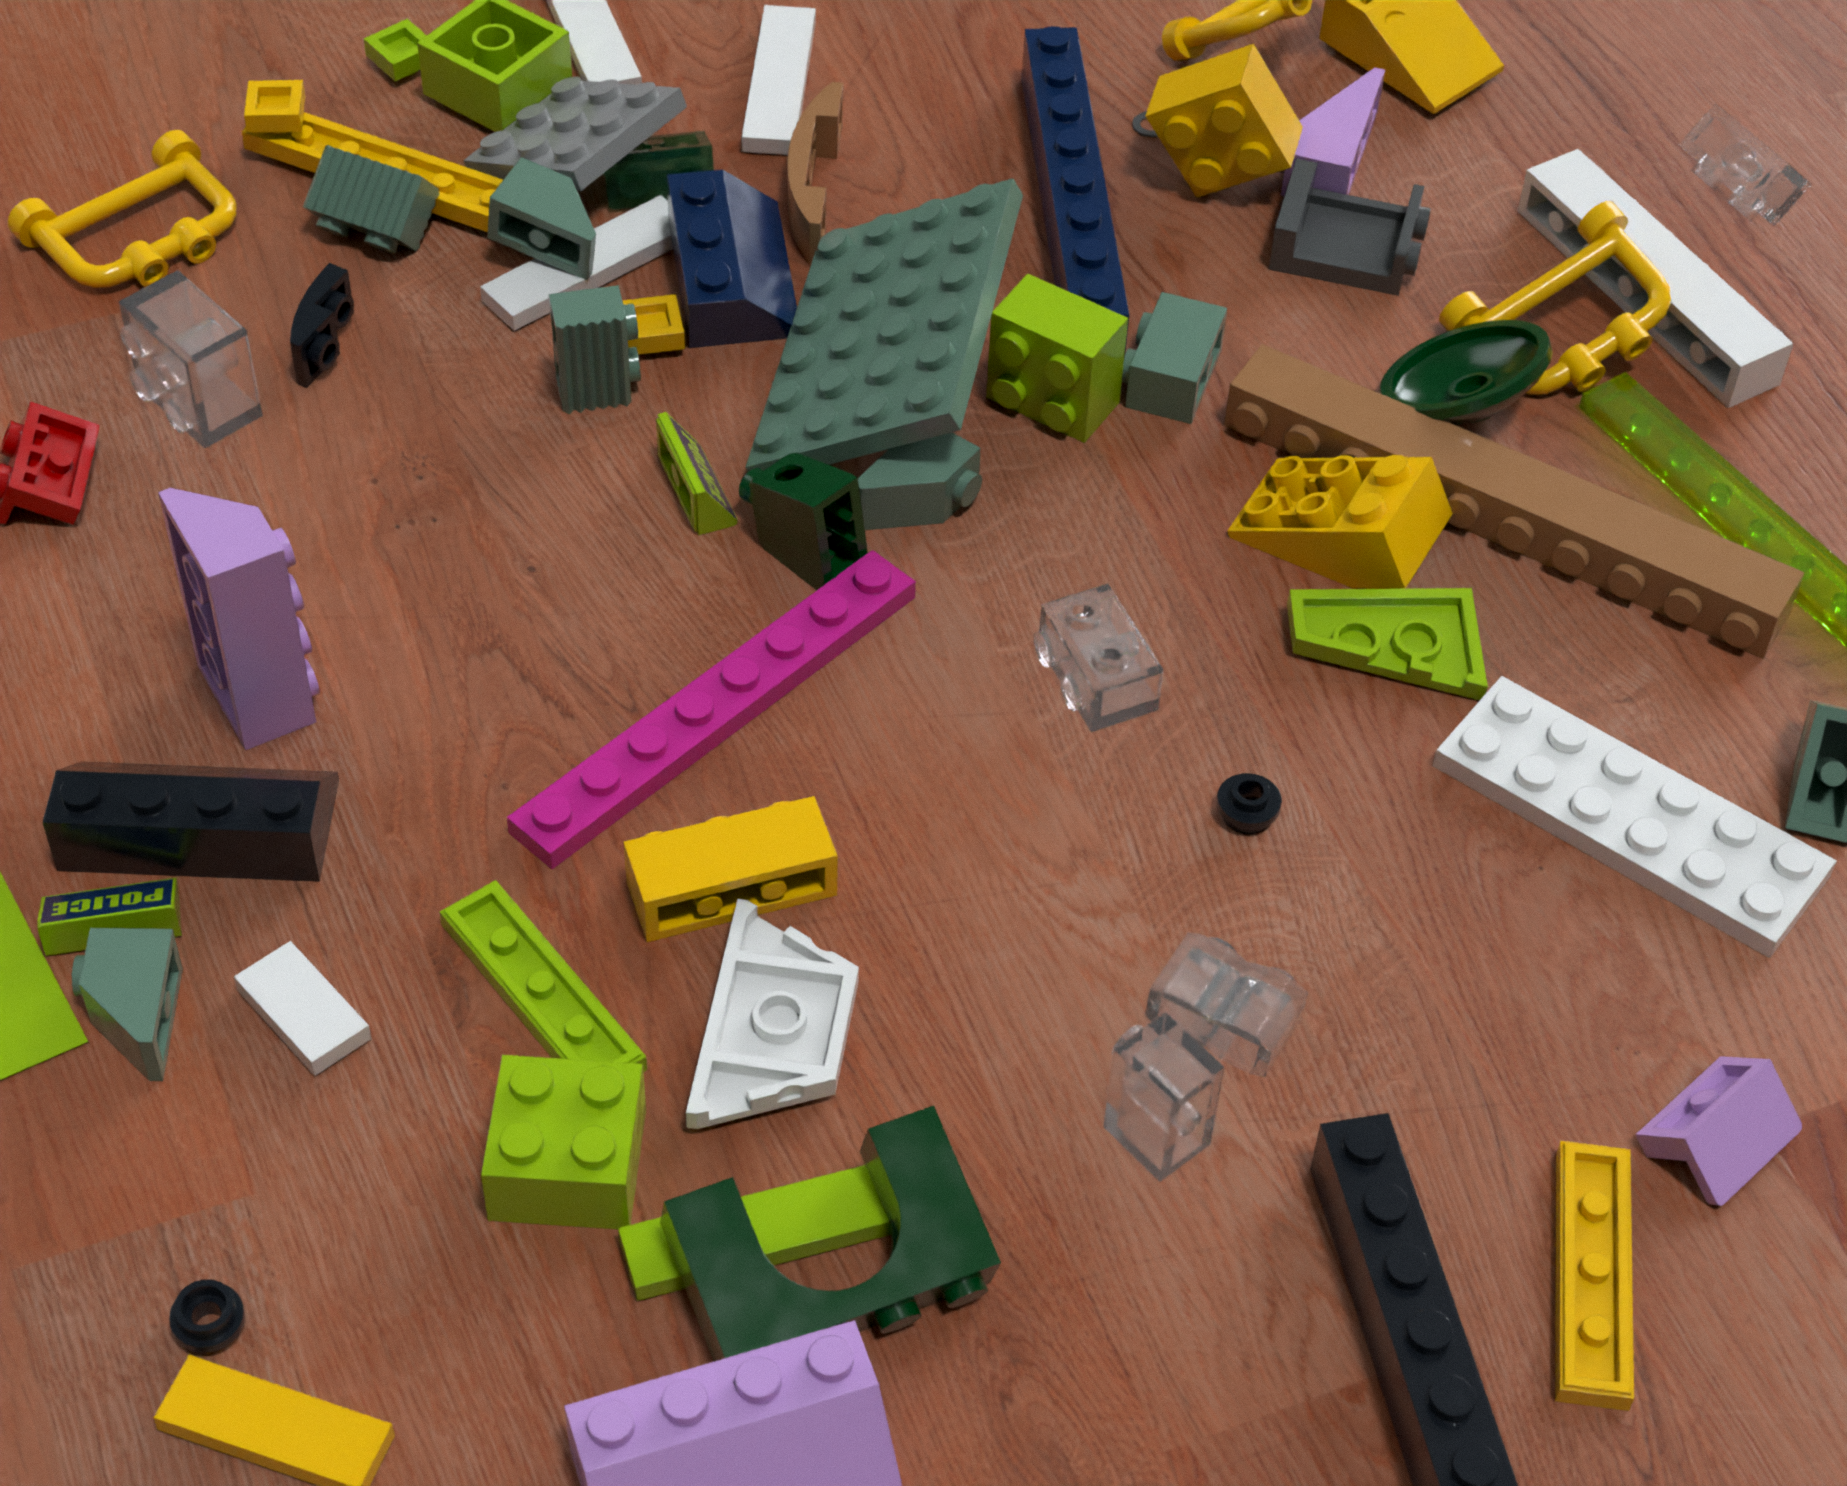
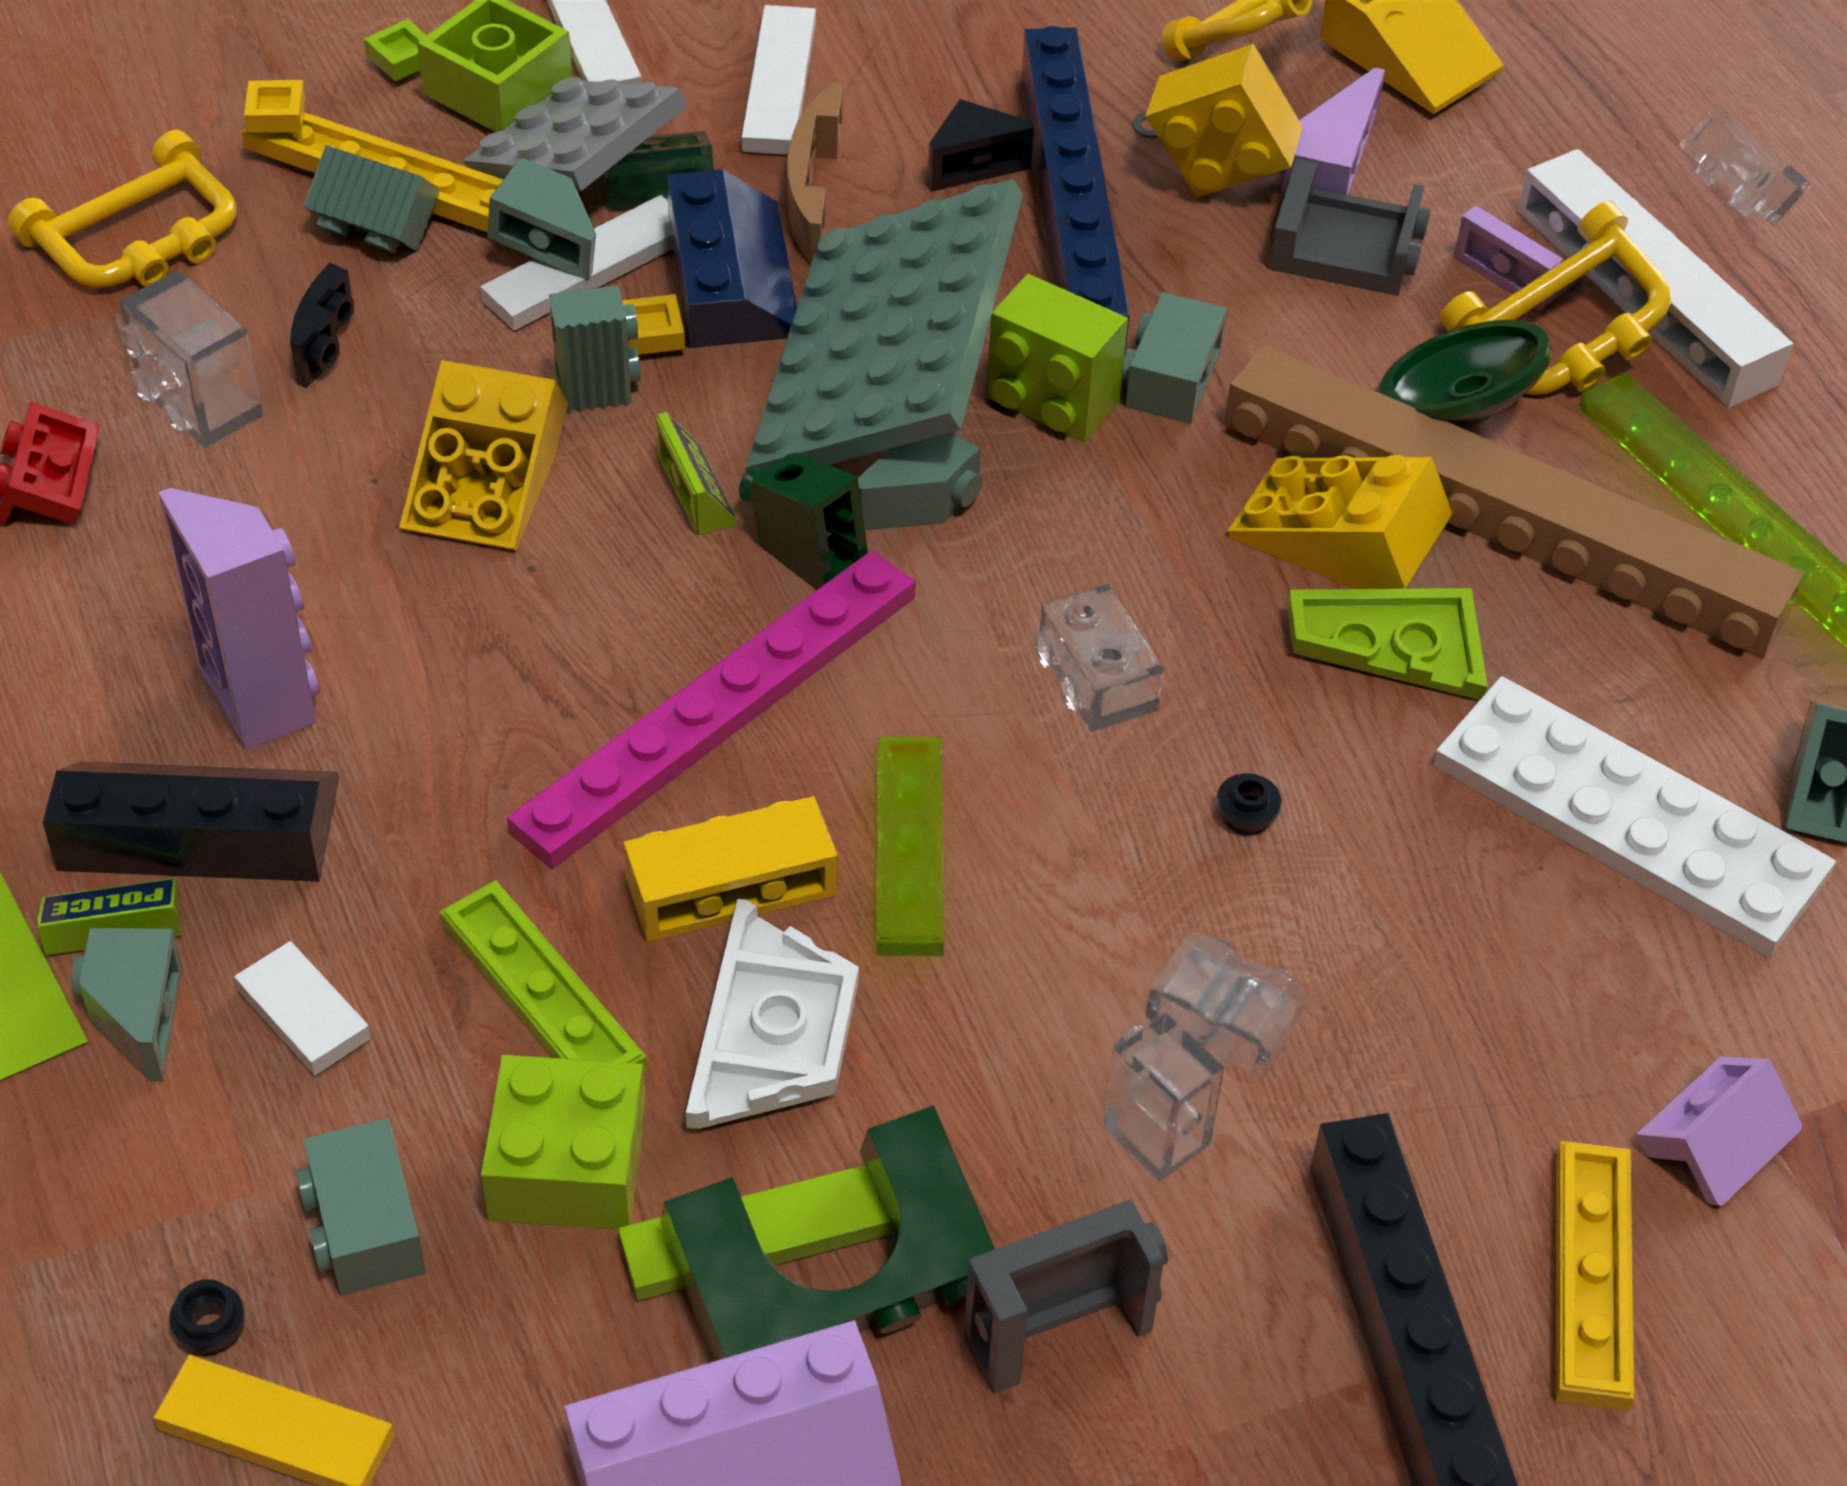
none -> sand green brick [296,1118,426,1296]
none -> yellow slope [399,360,568,551]
none -> clear neon green tile [877,736,944,956]
none -> black slope [927,99,1034,192]
none -> dark grey panel [963,1199,1168,1394]
none -> lavender panel [1454,206,1579,311]

